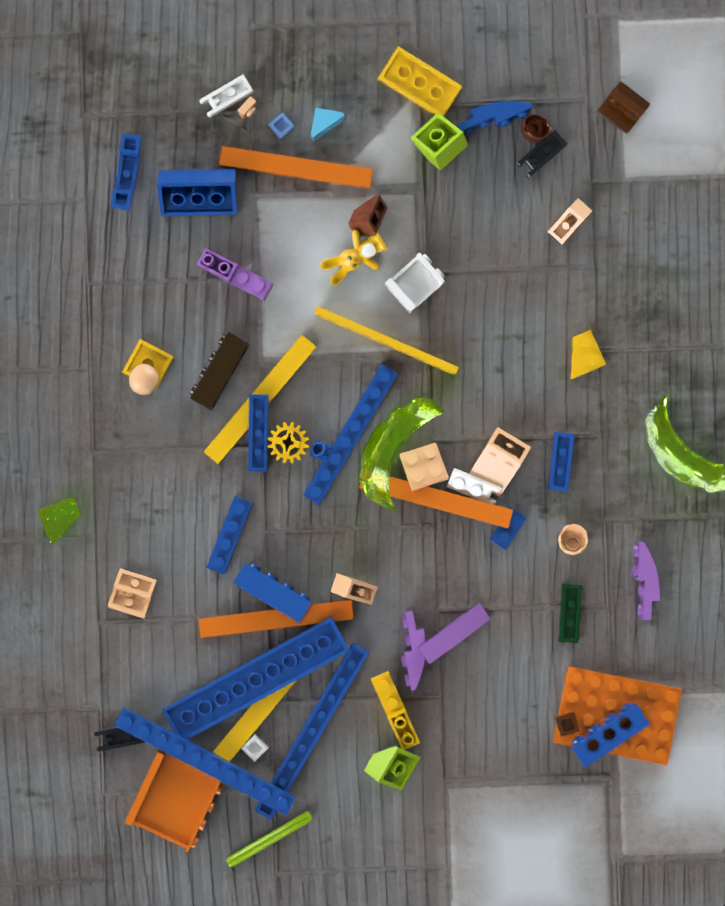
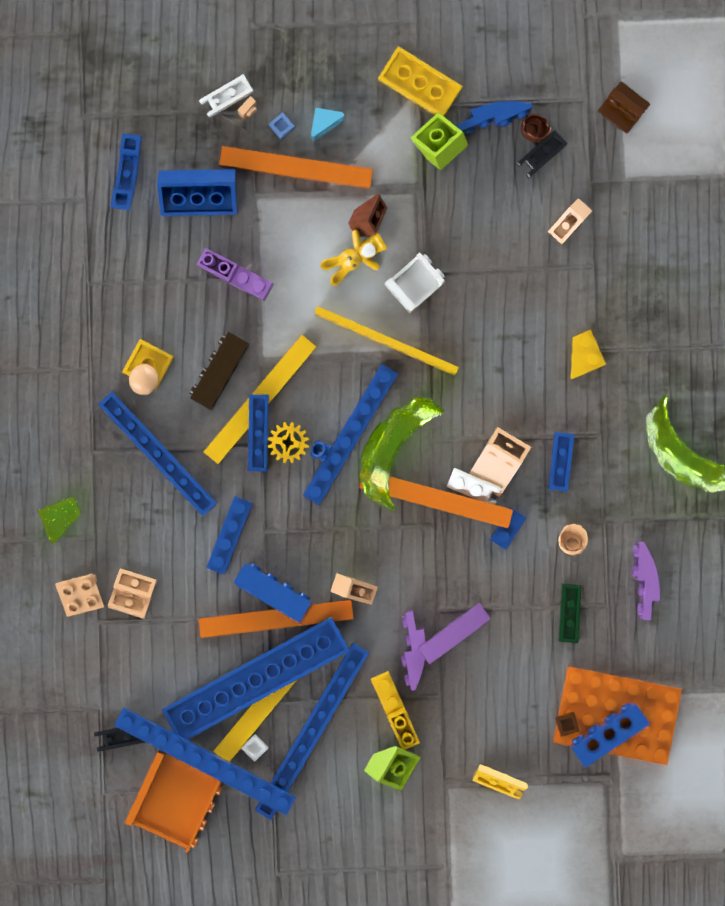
lime axle [226,811,313,868] -> none
light nougat plate [399,442,449,491] -> none
none -> light nougat hinge [55,574,104,617]
none -> blue plate [98,392,218,516]
none -> yellow hinge [472,764,528,799]

